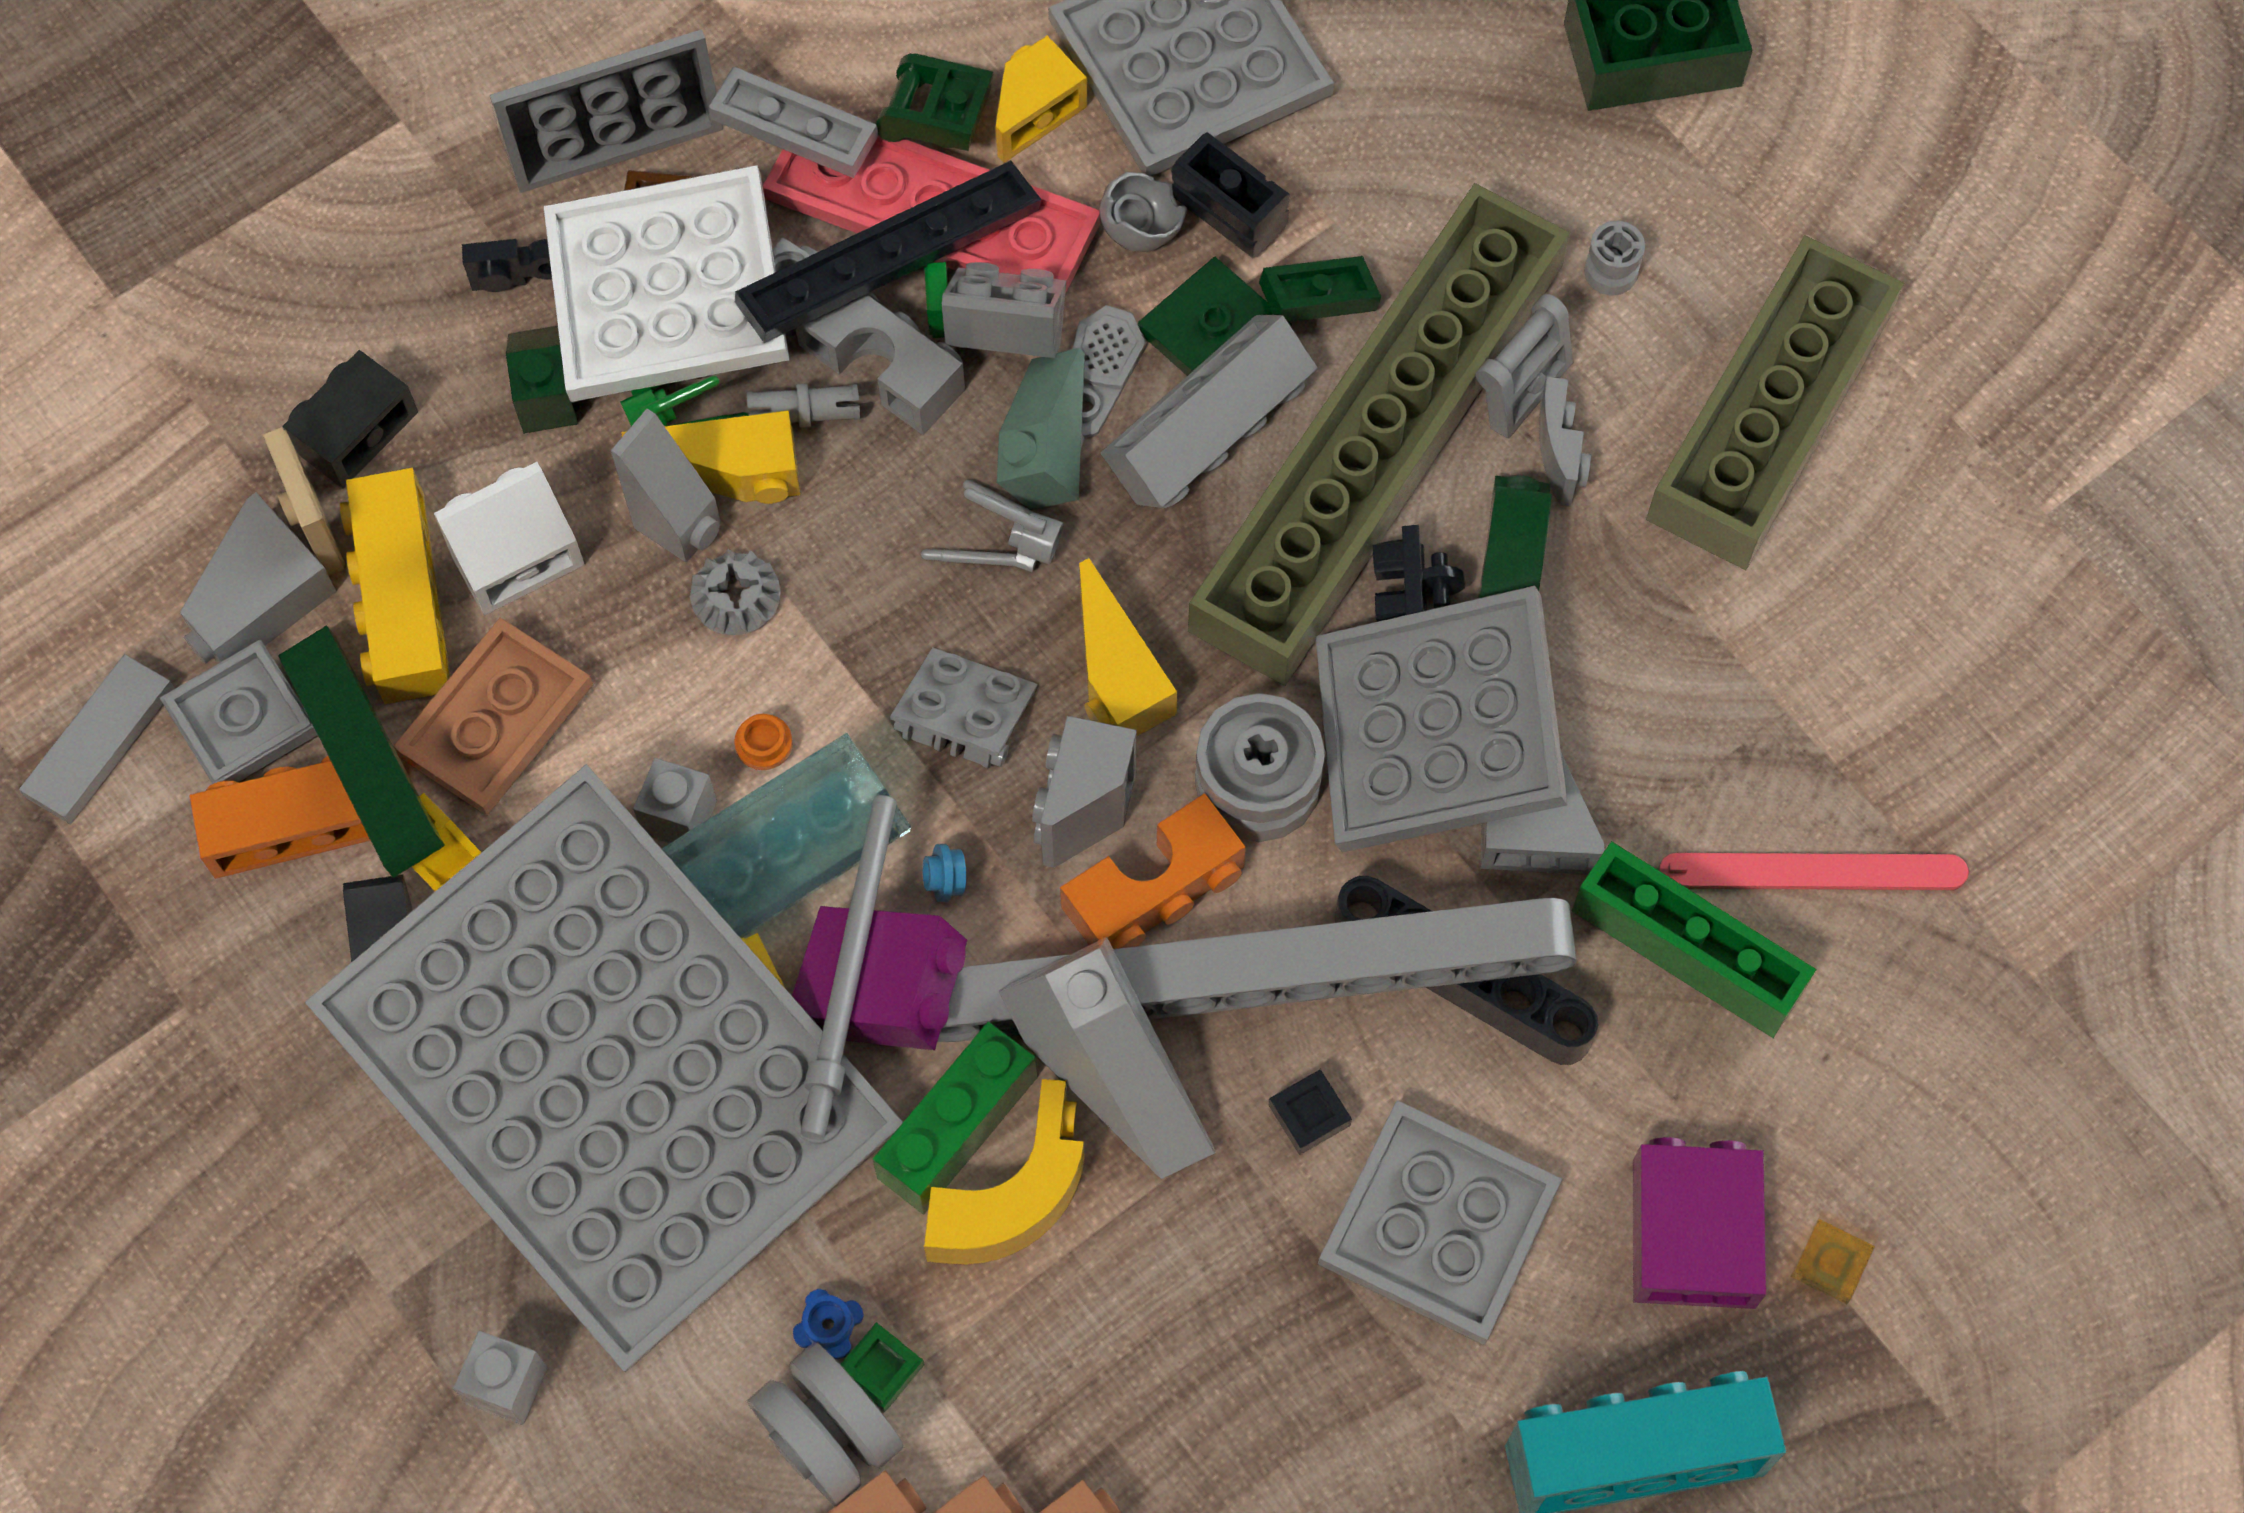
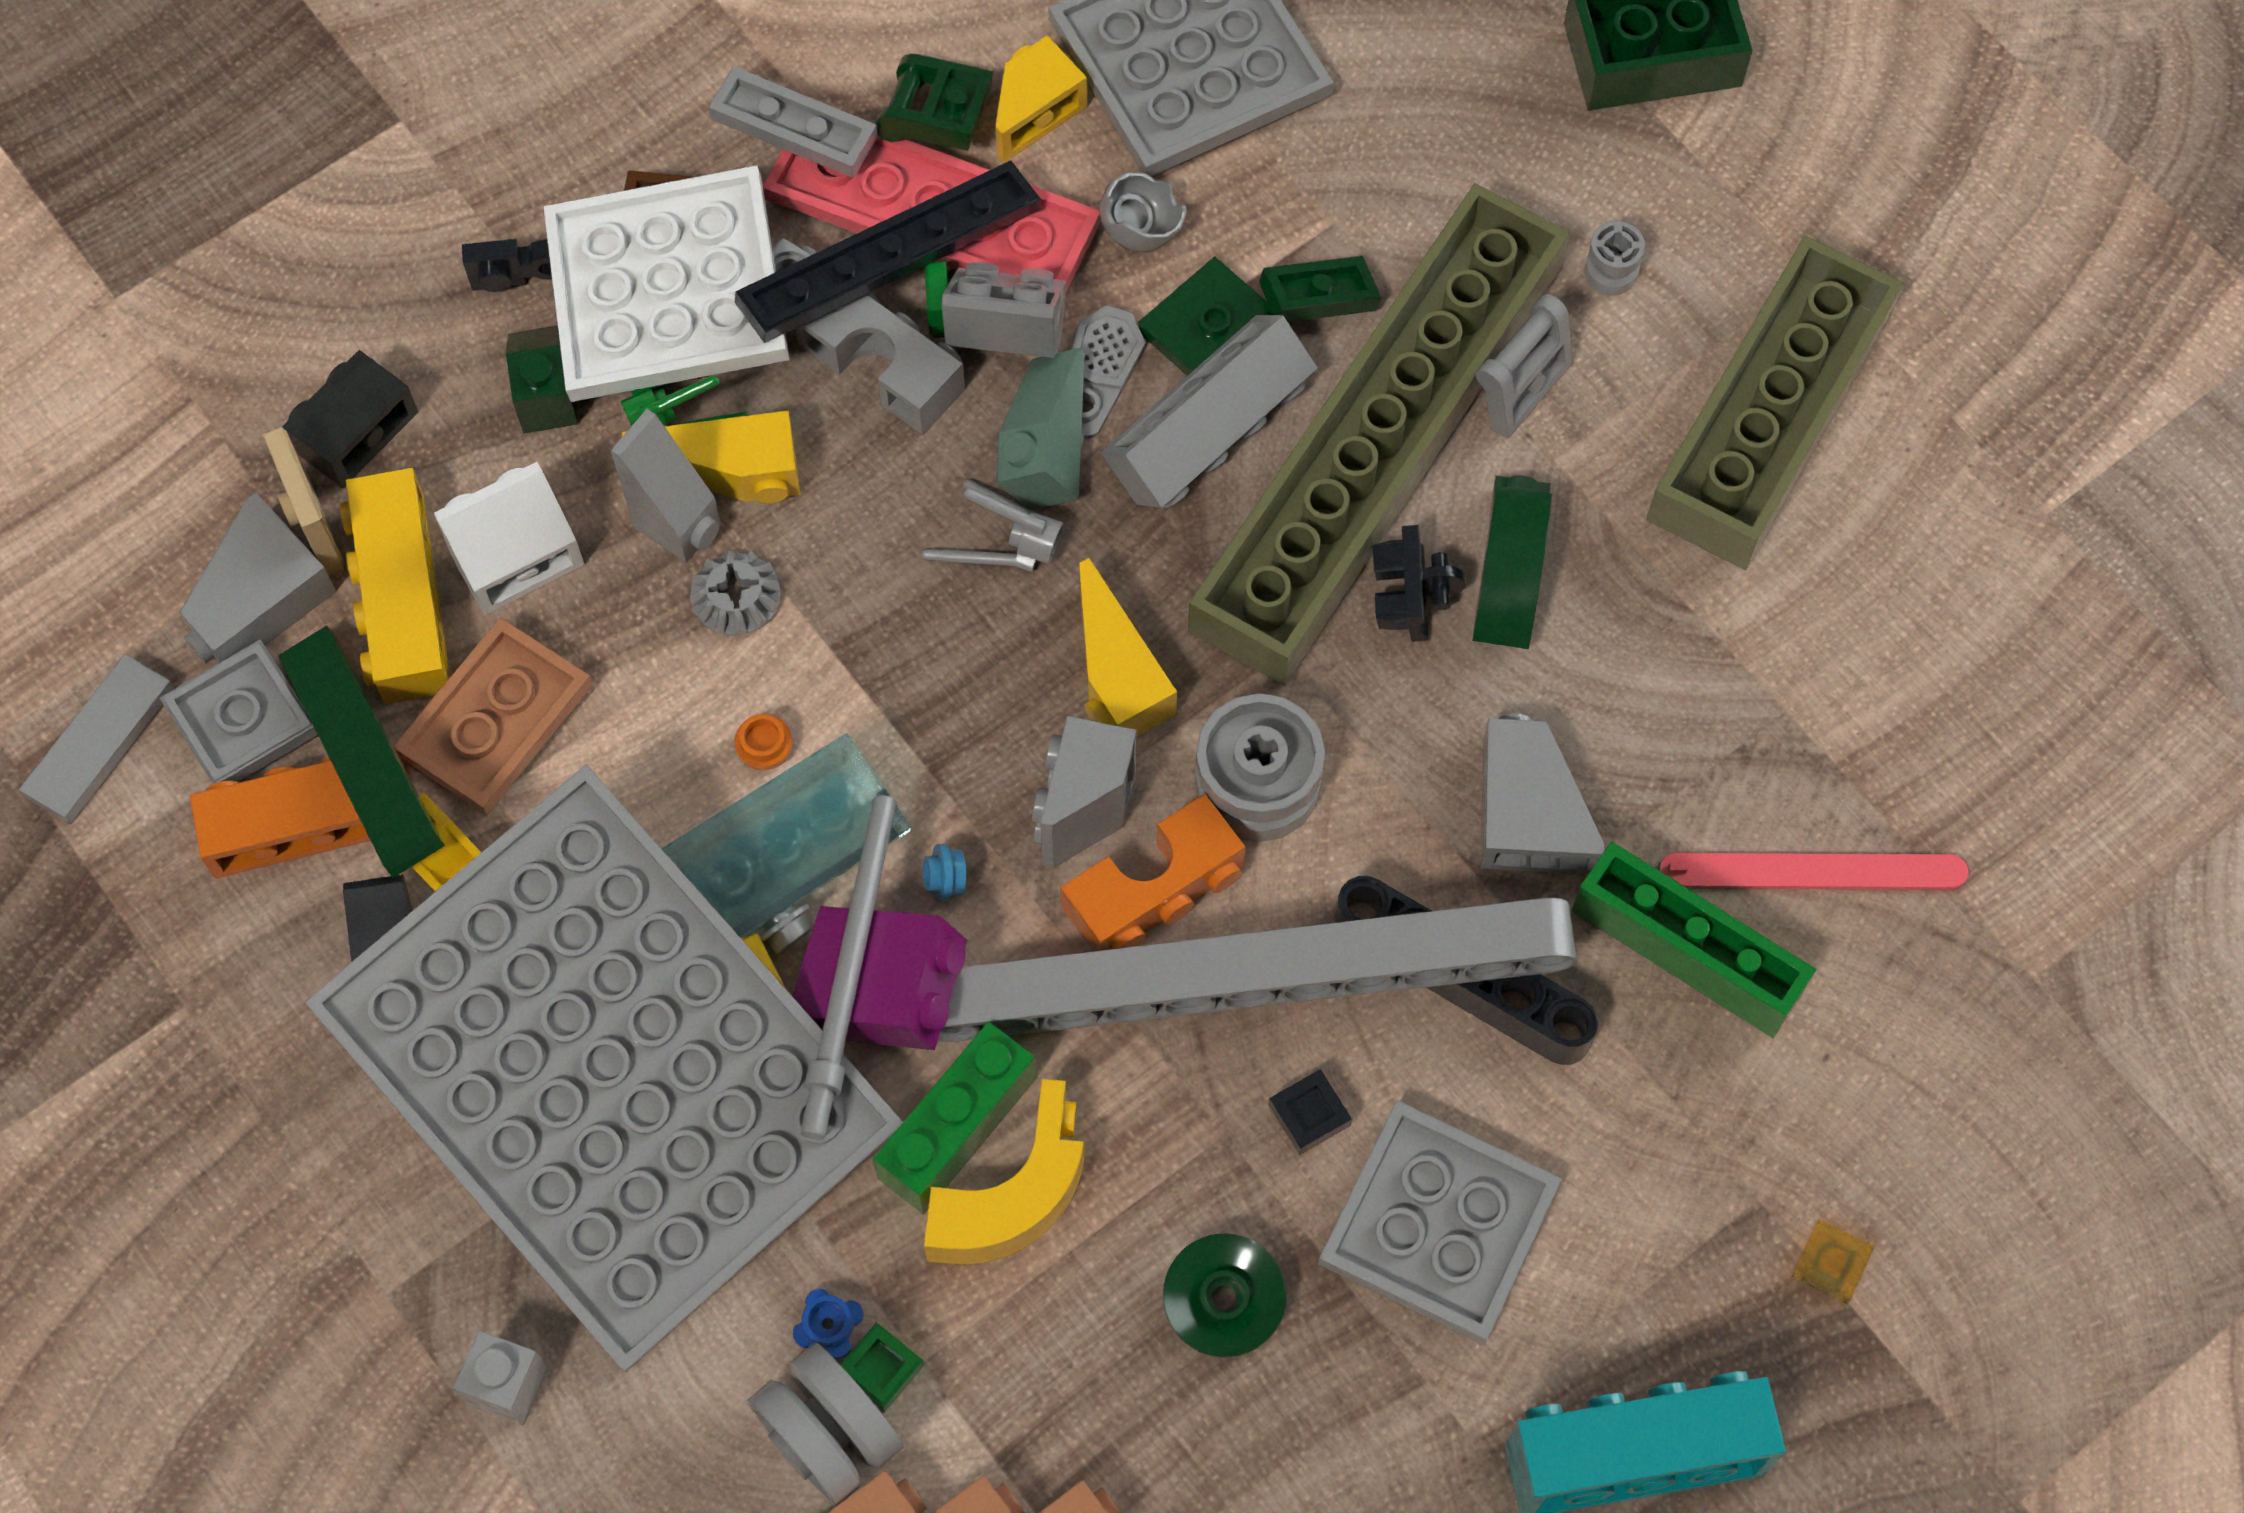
light grey slope [490,29,723,193] -> none
light grey brick [633,758,717,851] -> none
light grey pin [747,383,860,428] -> none
light grey hinge [890,647,1038,769] -> none
light grey wedge [998,937,1216,1179] -> none
black brick [1172,132,1290,258] -> none
light grey plate [1316,586,1568,852] -> none
light grey slope [1539,376,1591,506] -> none
magenta brick [1633,1137,1766,1309] -> none
none -> light grey plate [760,902,814,955]
none -> dark green dish [1163,1233,1286,1358]

